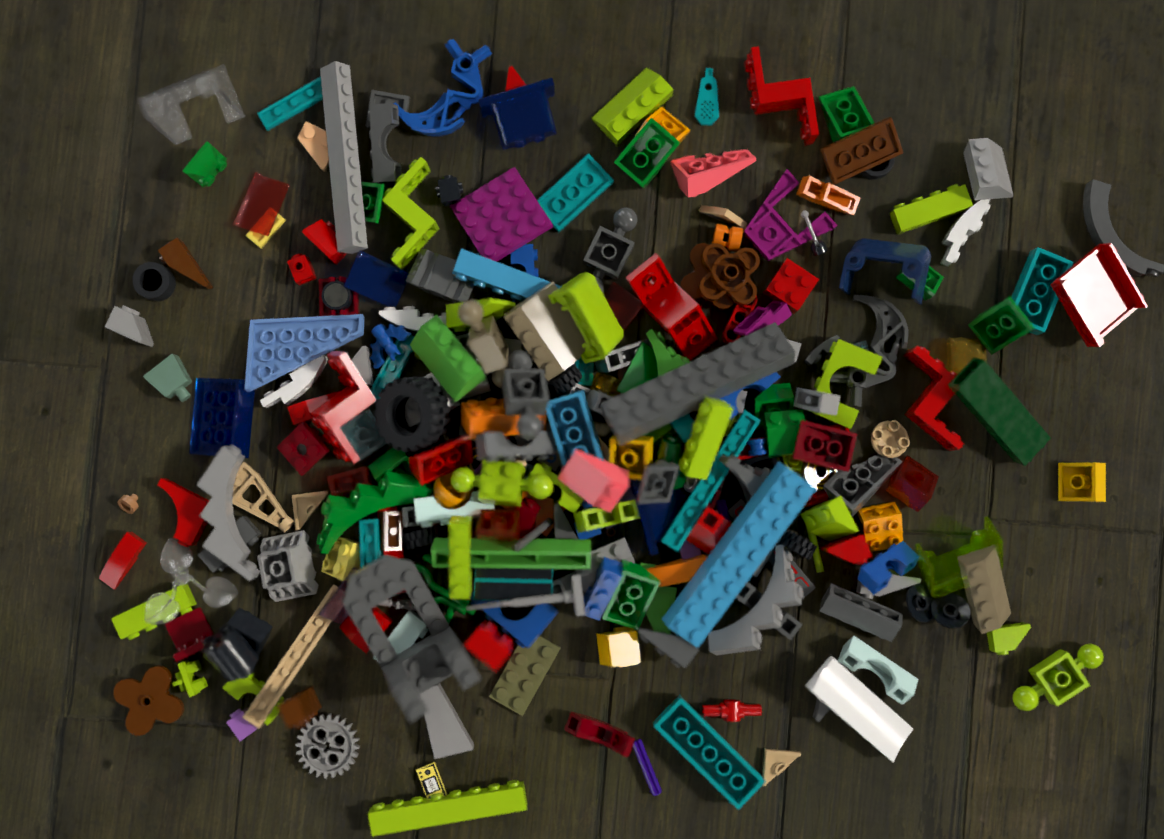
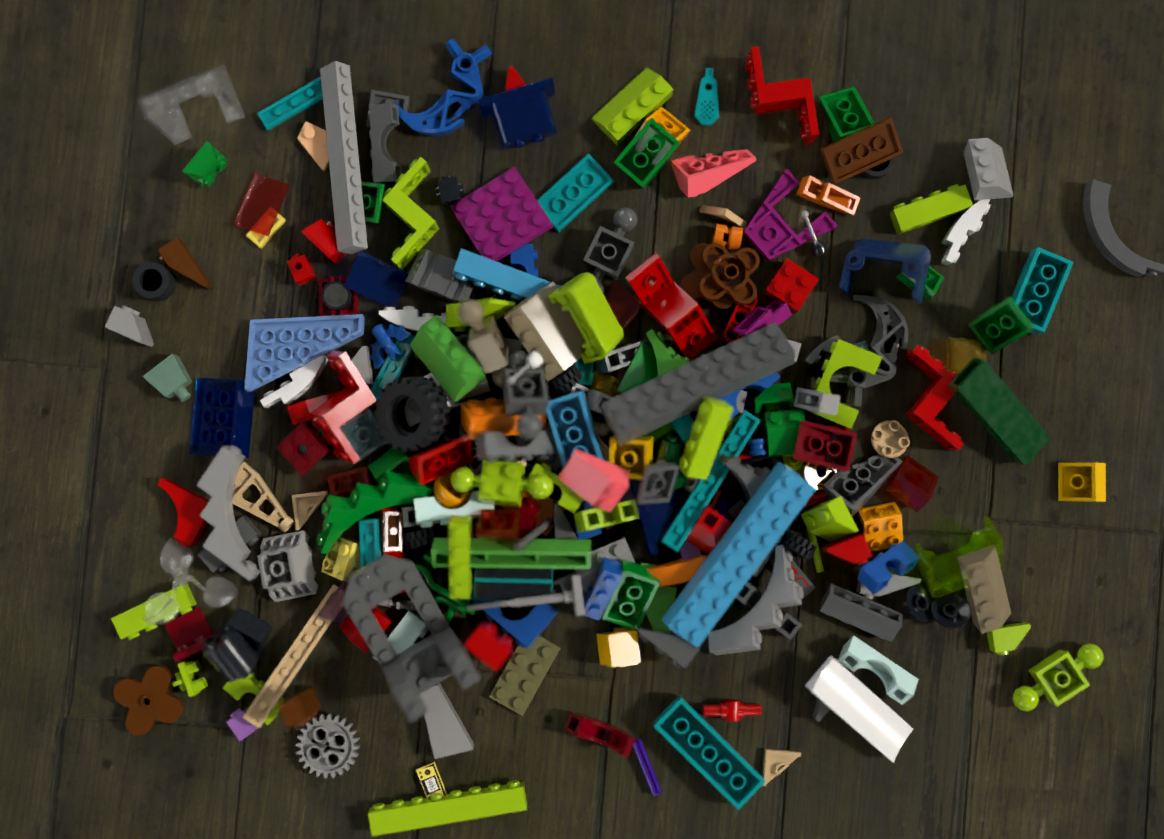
red slope [99,532,147,590] -> none
medium nougat tile [118,494,139,514] -> none
panel [1050,243,1148,347] -> none
none -> hinge [508,351,543,384]

